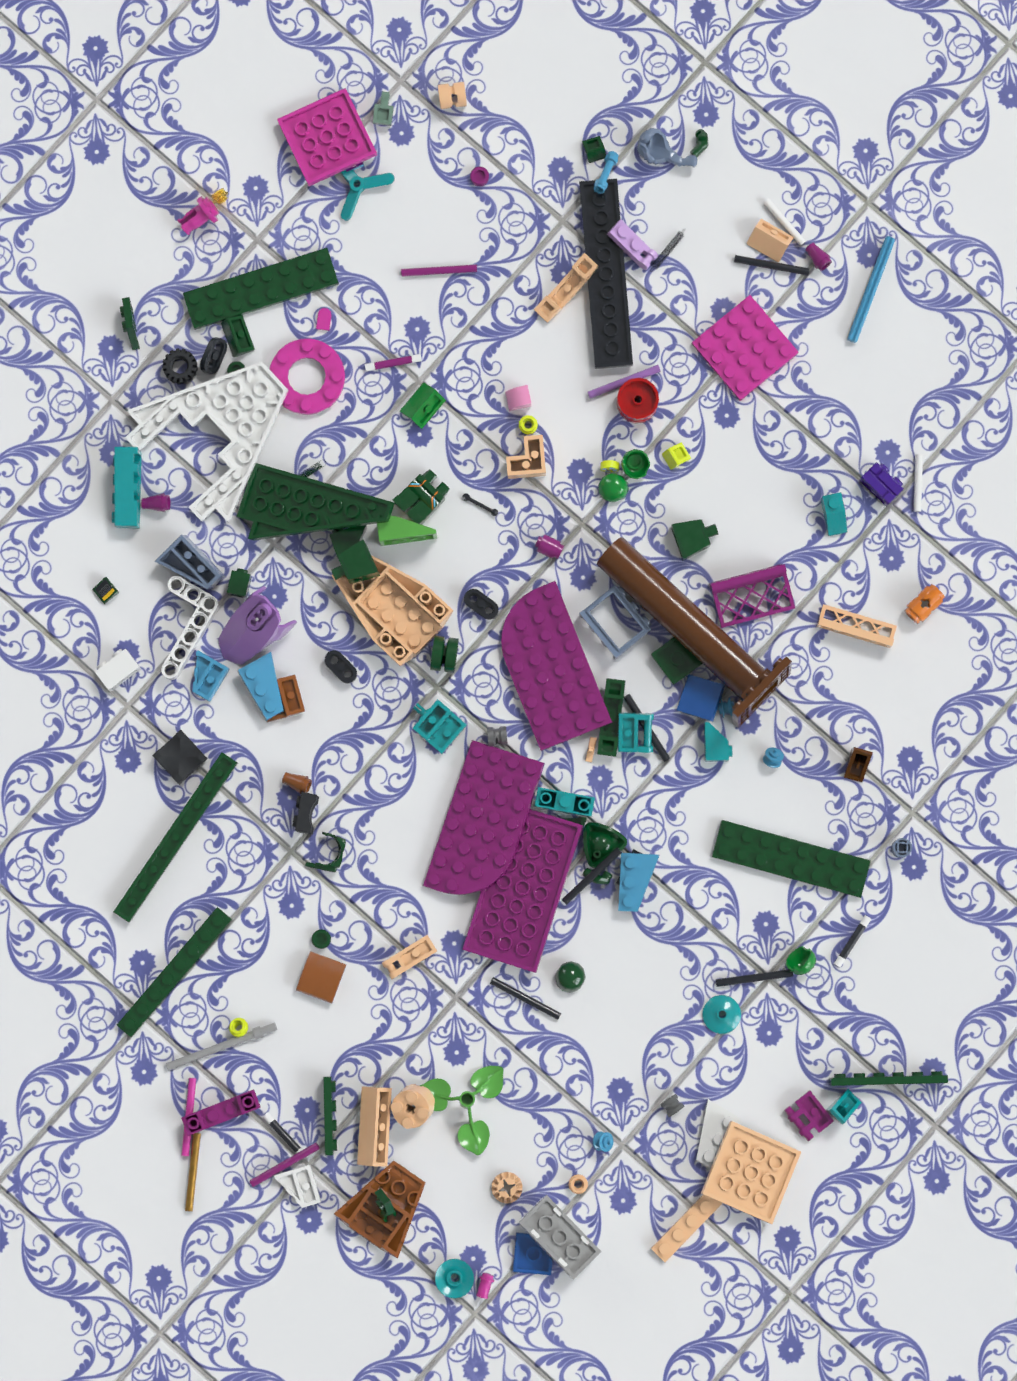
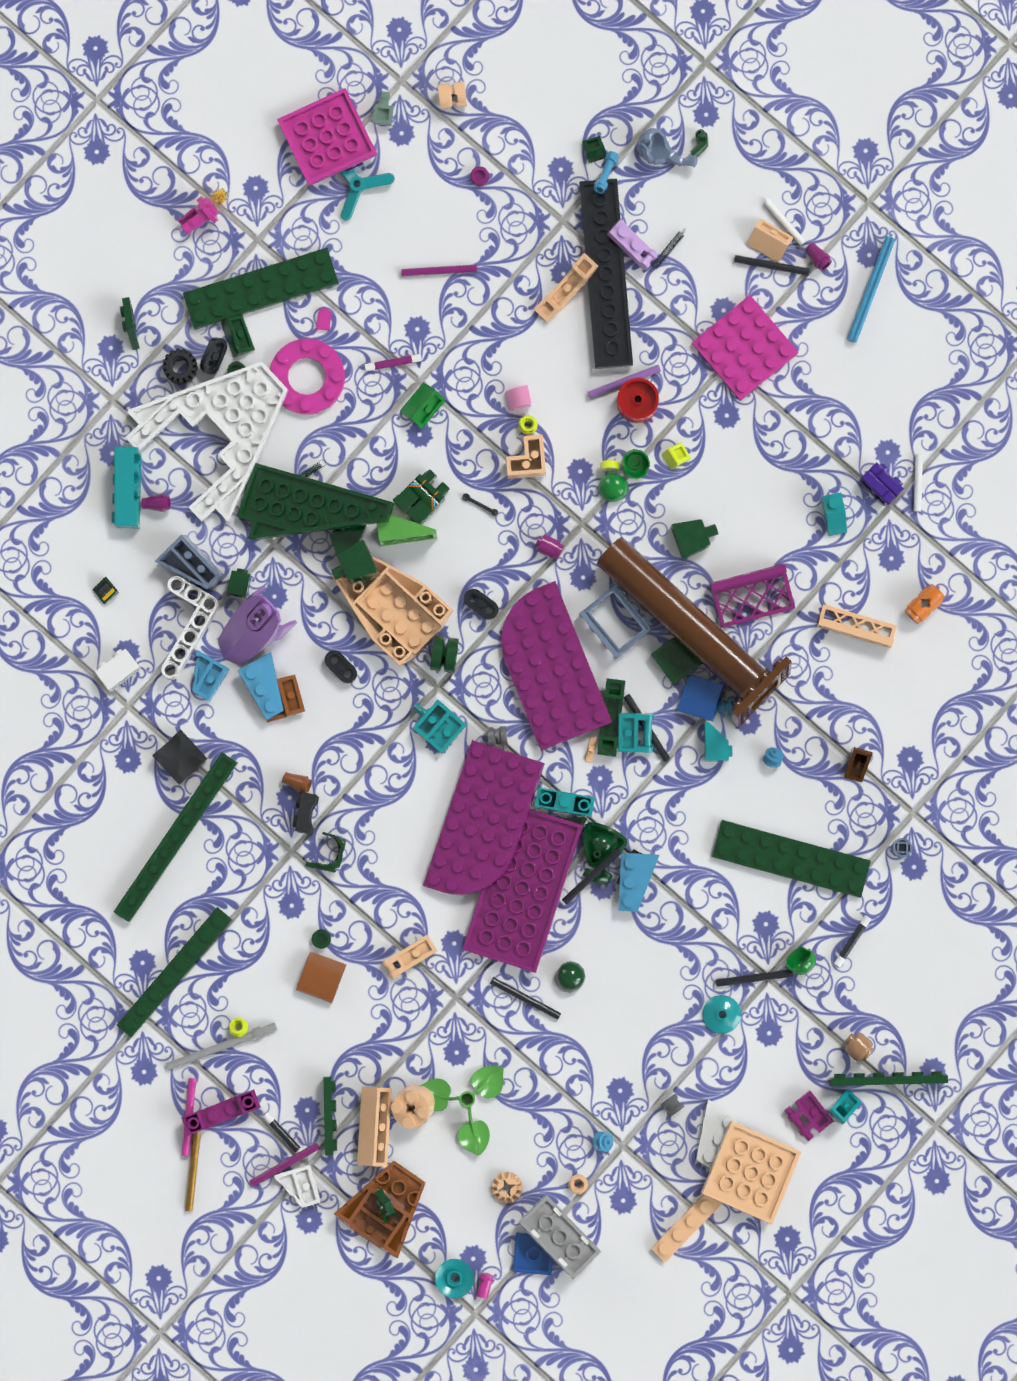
none -> medium nougat head [845,1033,874,1061]

